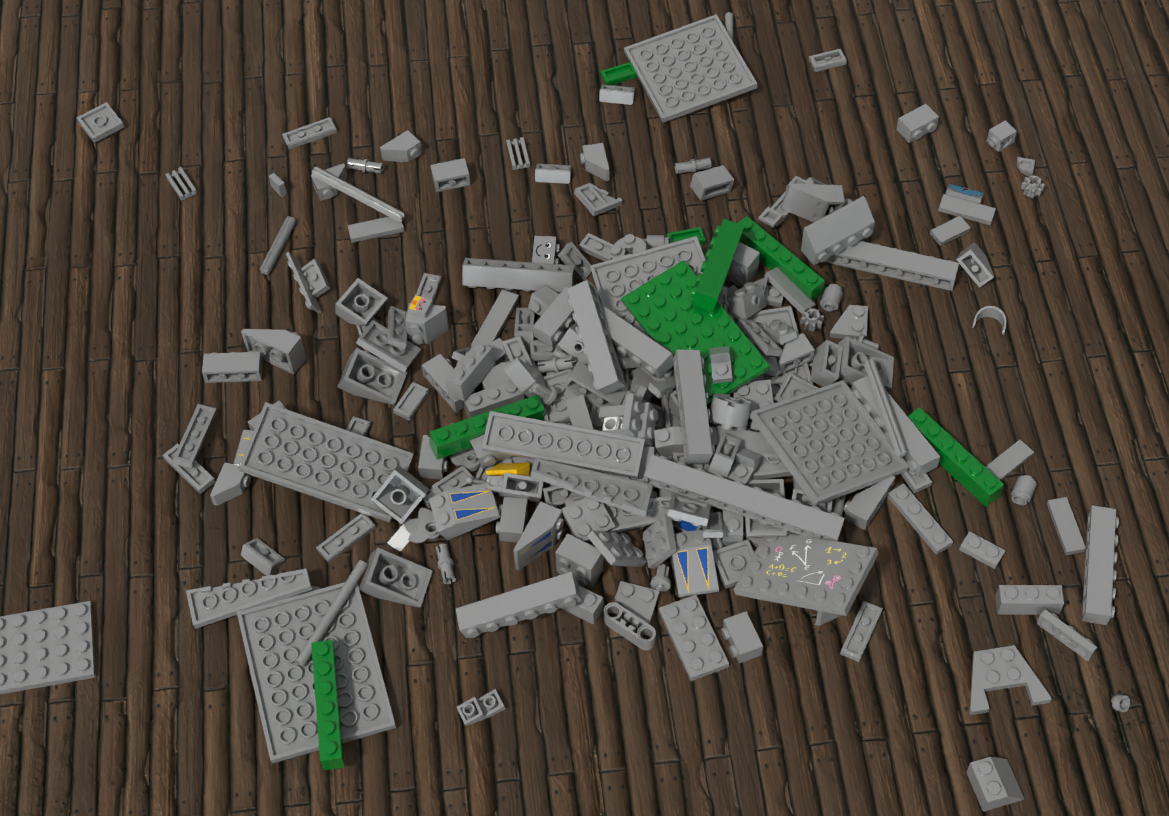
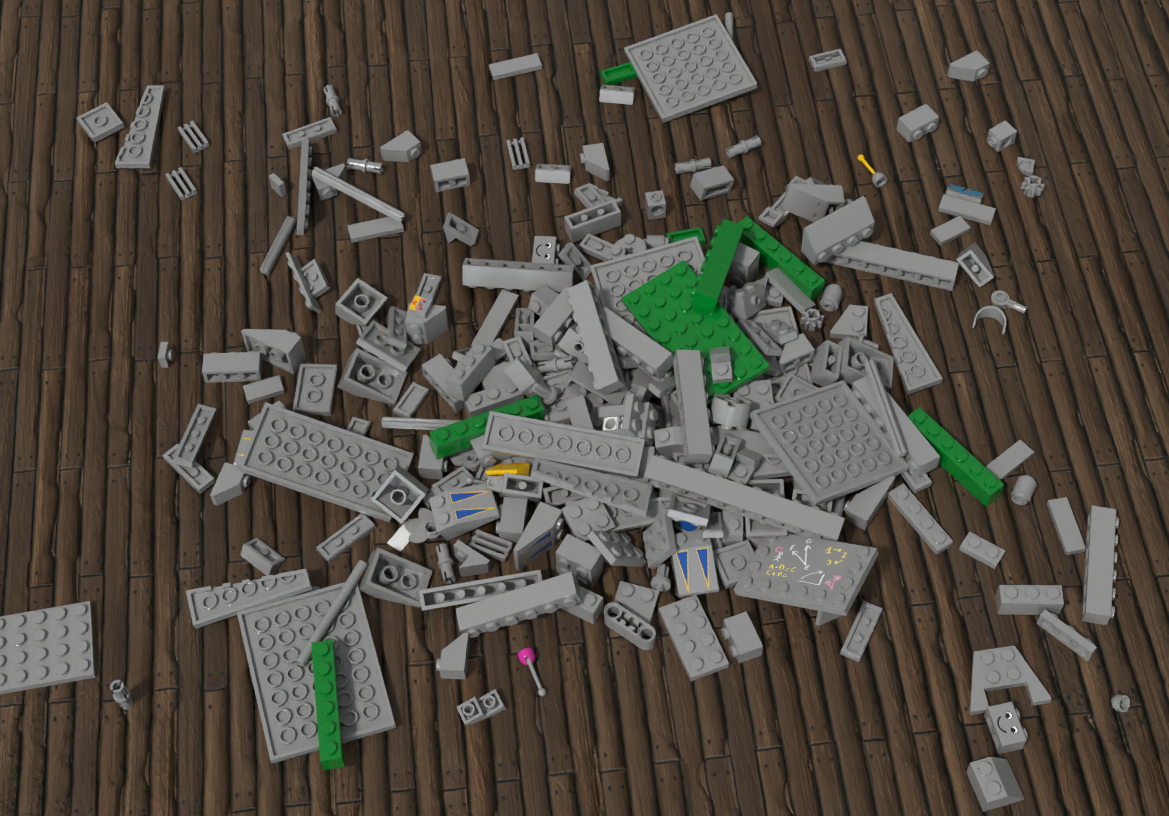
none -> light grey pin [110,680,133,710]
none -> light grey wing [115,85,165,168]
none -> light grey plate [158,342,174,368]
none -> light grey tile [178,121,209,153]
none -> light grey tile [243,375,285,404]
none -> light grey tile [292,364,338,416]
none -> light grey wing [296,139,312,235]
none -> light grey pin [323,85,342,117]
none -> light grey axle [381,417,462,430]
none -> light grey brick [419,570,542,611]
none -> light grey slope [436,633,470,680]
none -> light grey slope [443,212,479,247]
none -> light grey slope [453,540,491,577]
none -> light grey tile [468,529,513,562]
none -> light grey tile [489,53,542,80]
none -> hinge [517,648,546,696]
none -> light grey brick [564,199,621,243]
none -> light grey brick [645,190,666,220]
none -> light grey pin [725,135,761,159]
none -> light grey hinge [858,154,888,188]
none -> light grey wing [874,293,943,395]
none -> light grey slope [947,50,990,82]
none -> light grey brick [984,702,1028,754]
none -> light grey plate [991,290,1027,314]

